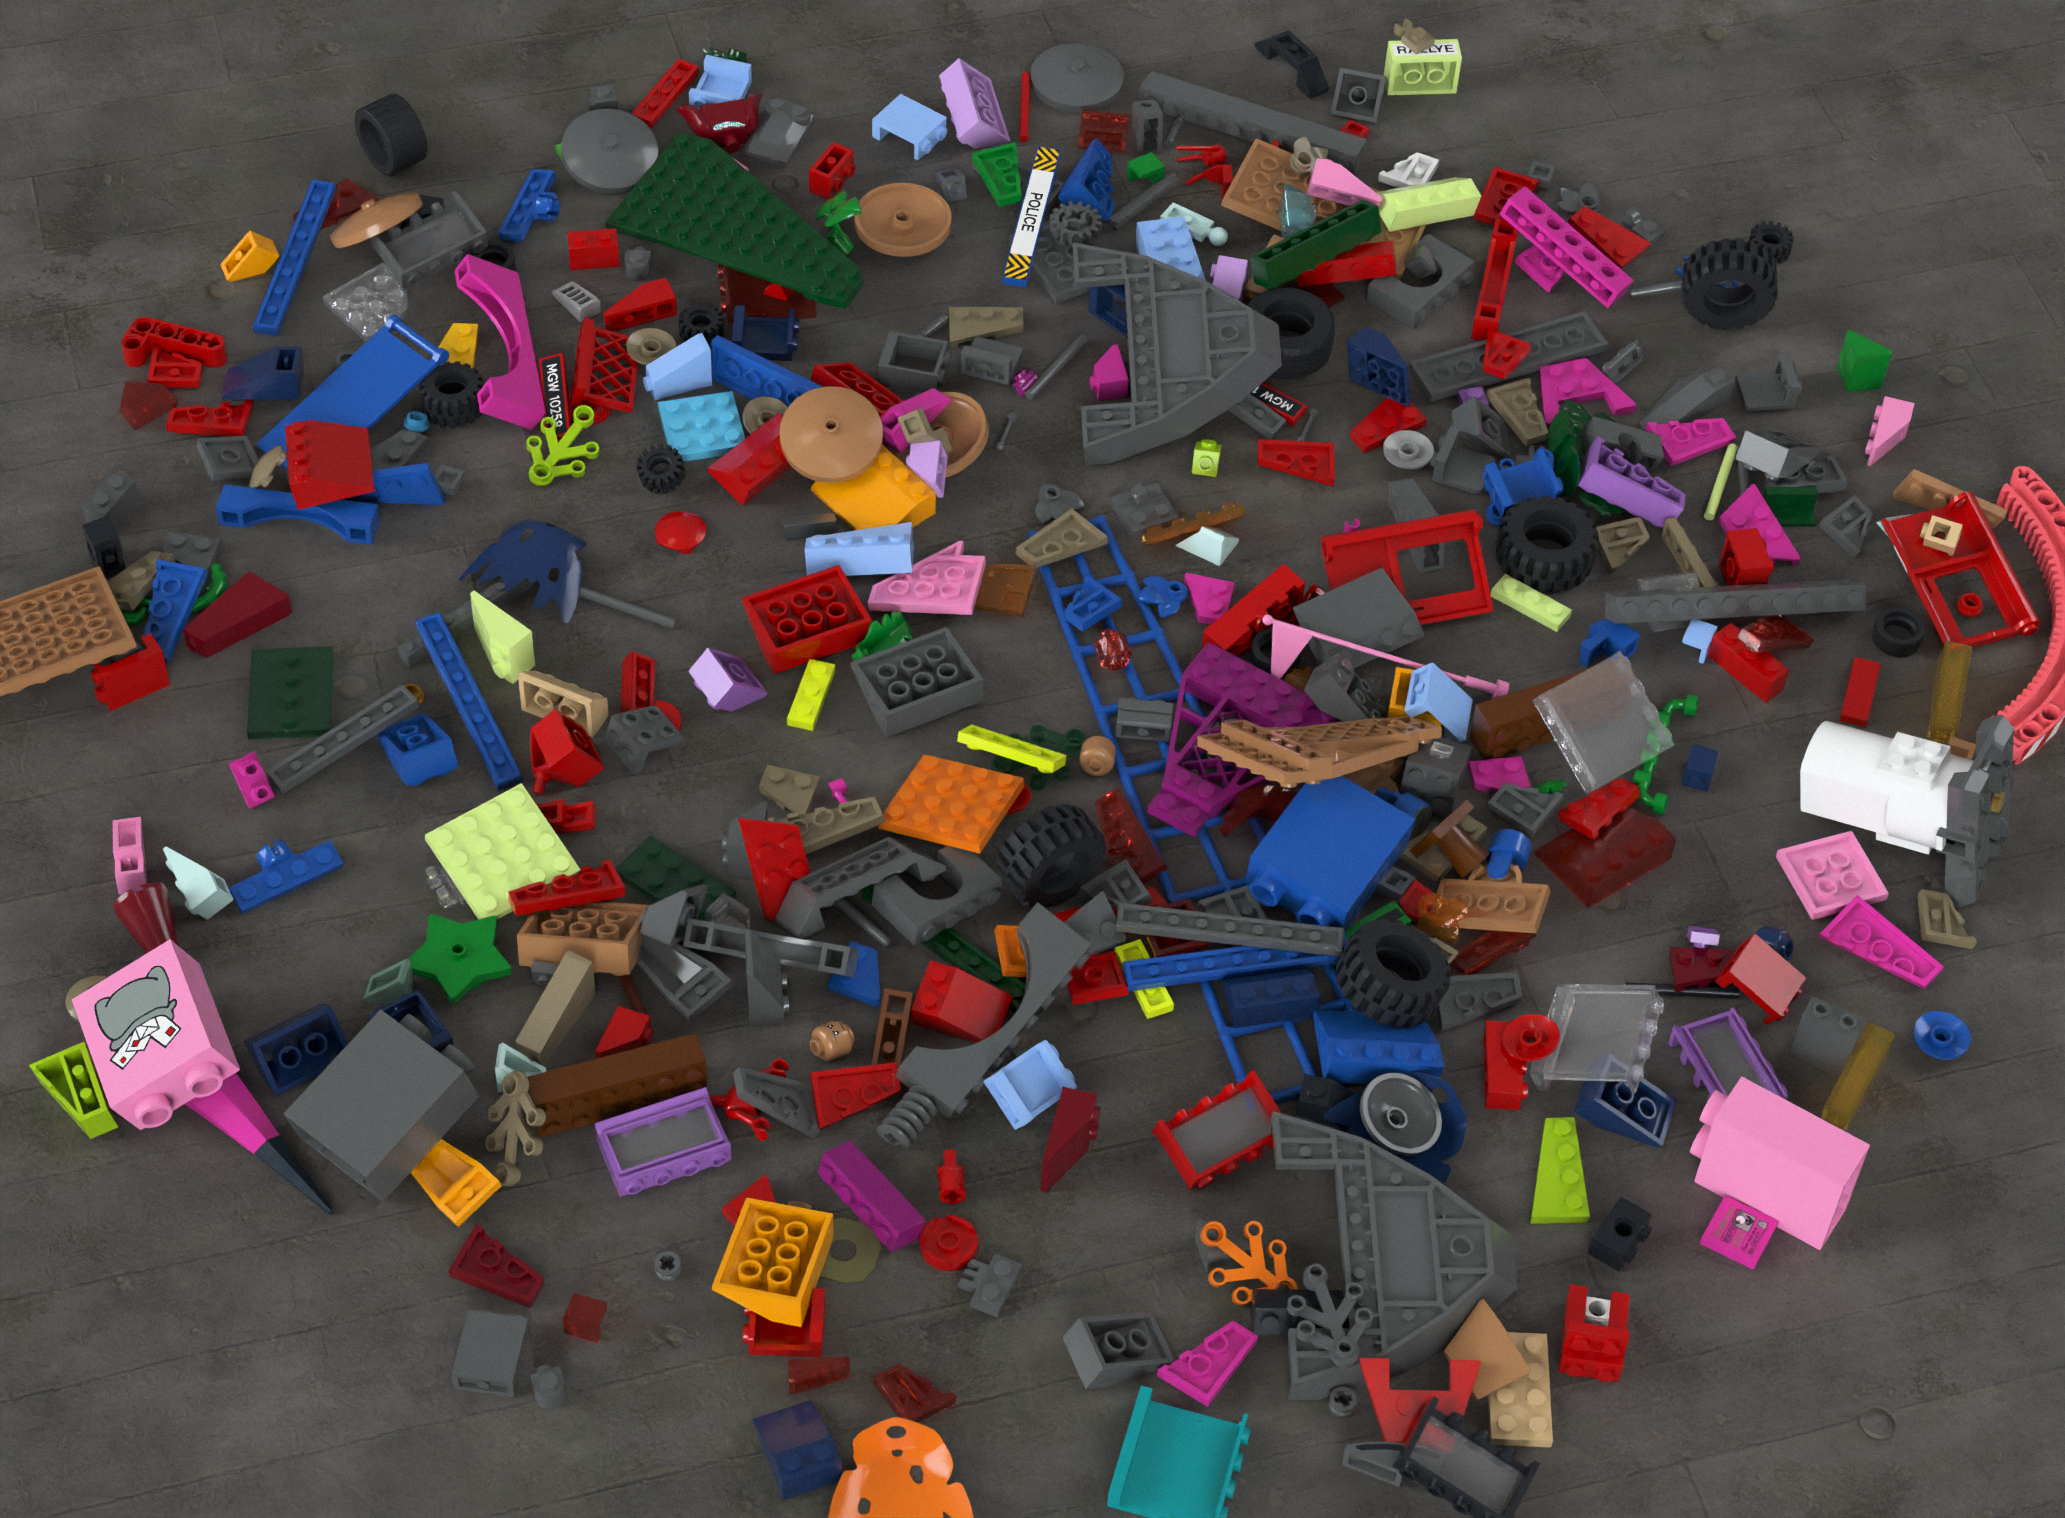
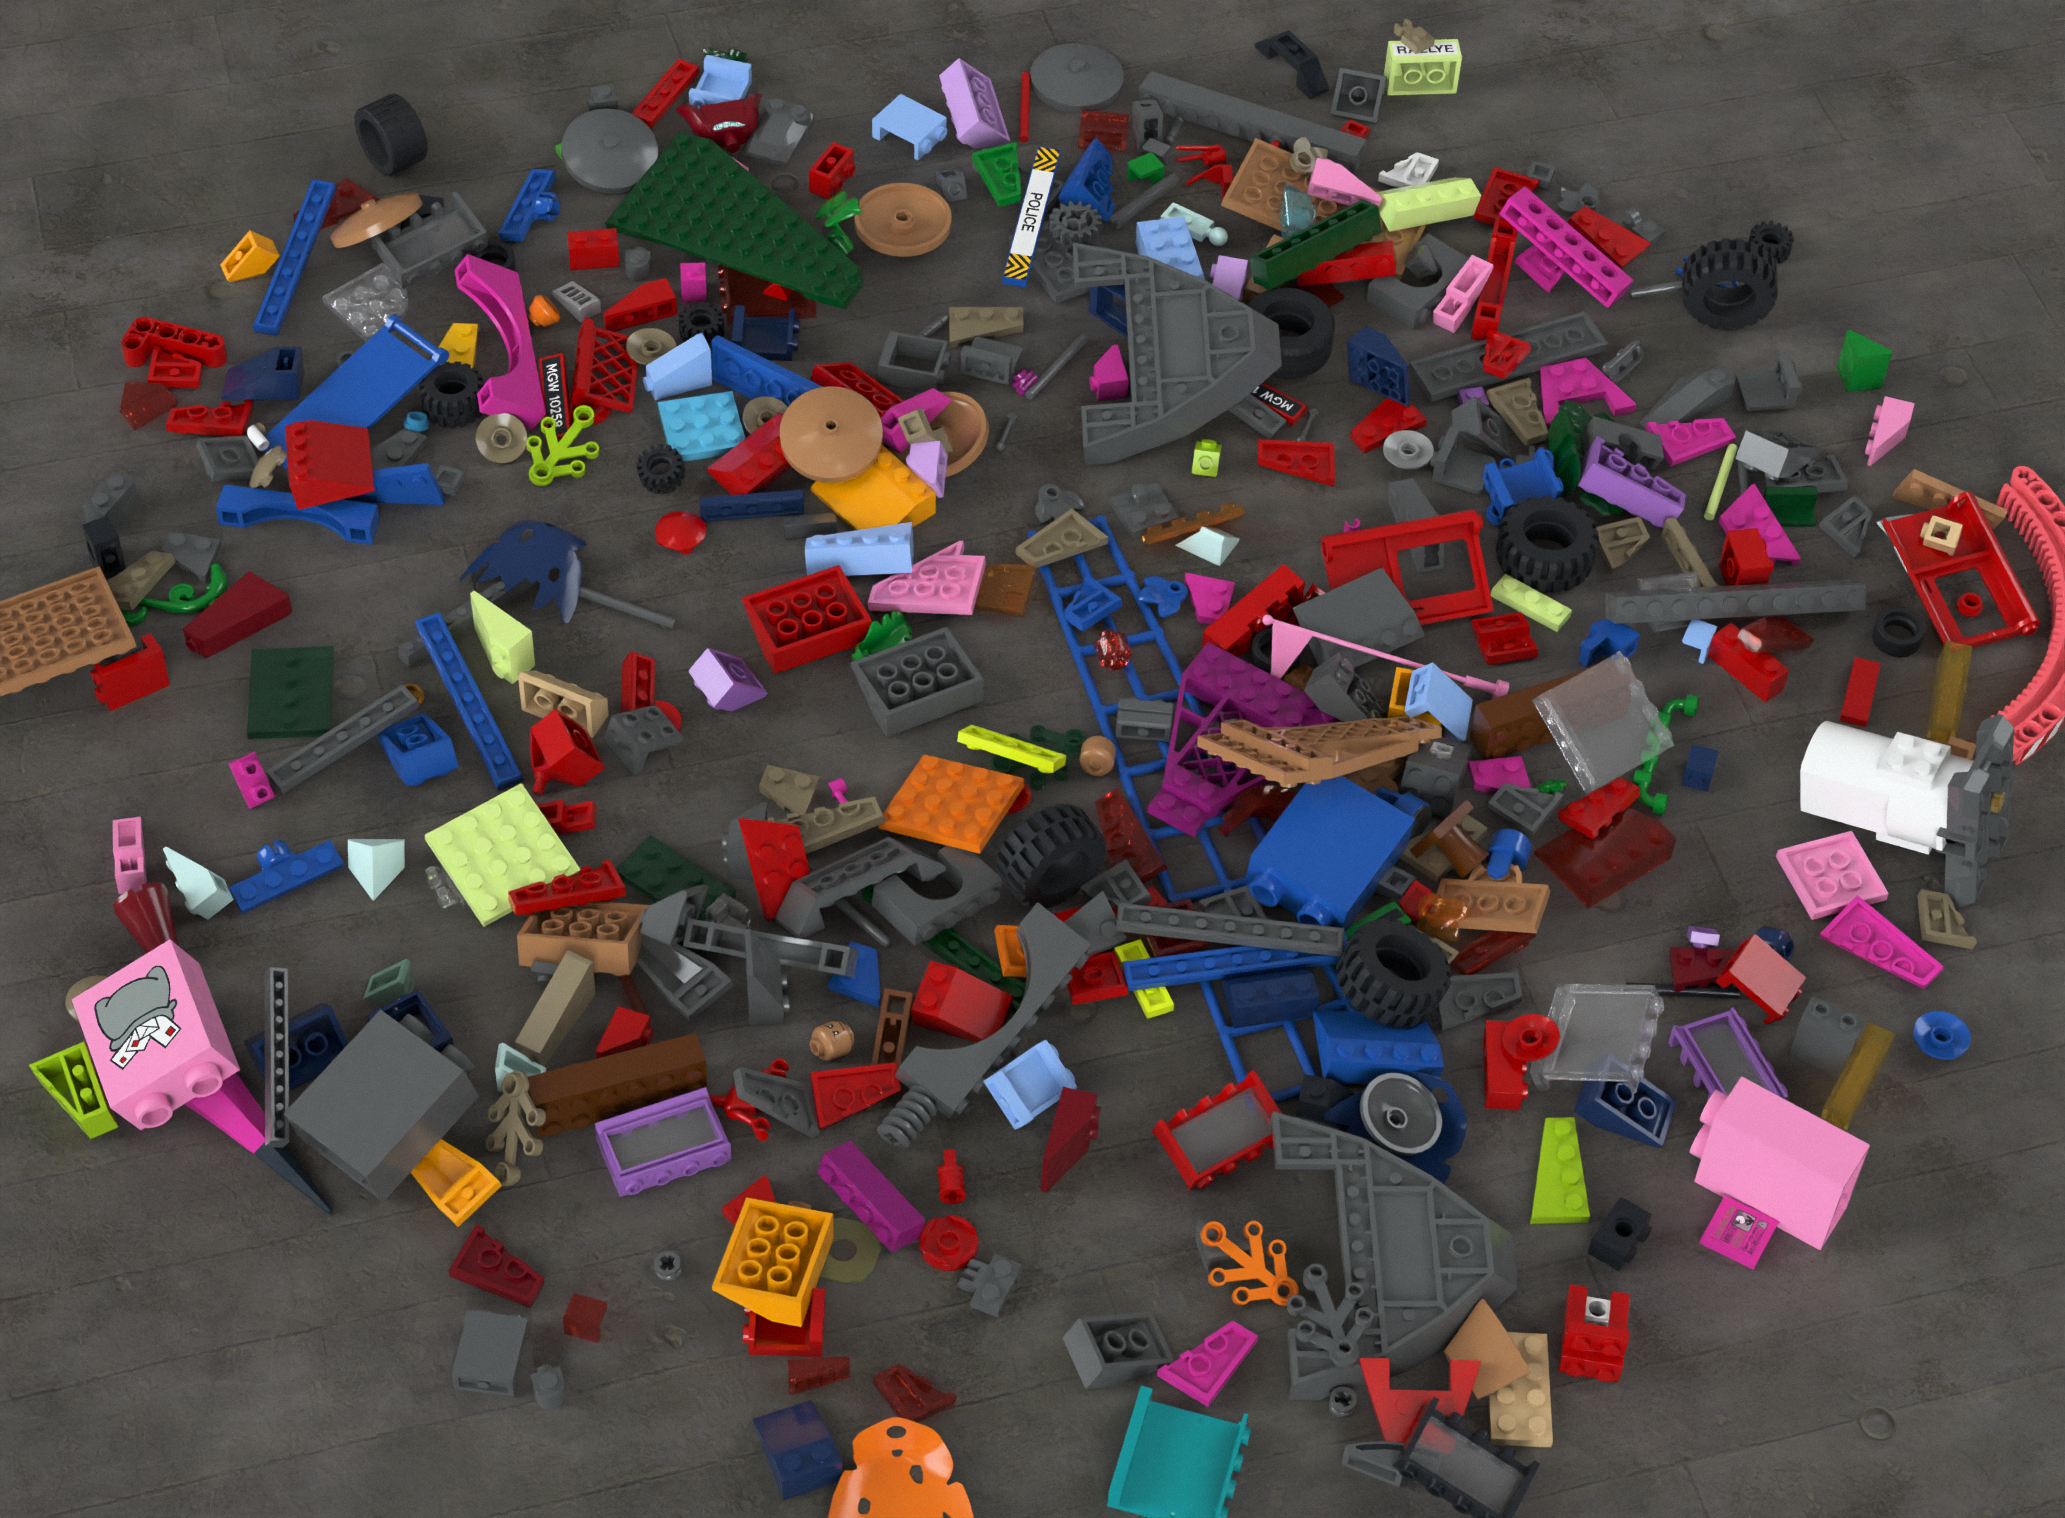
blue wing [141,559,208,663] -> none
green plate [408,914,512,1005] -> none
neon yellow plate [787,659,835,731] -> none
black brick [1250,1289,1345,1335] -> none
none -> white arm [247,422,270,451]
none -> dark grey piece [264,967,289,1148]
none -> light aqua slope [348,839,405,901]
none -> dark tan dish [476,413,527,464]
none -> orange cone [528,295,560,327]
none -> dark pink brick [680,263,707,302]
none -> dark blue tile [699,490,804,522]
none -> dark grey slope [1143,138,1171,165]
none -> bright pink slope [1433,255,1493,333]
none -> red slope [1471,612,1538,665]

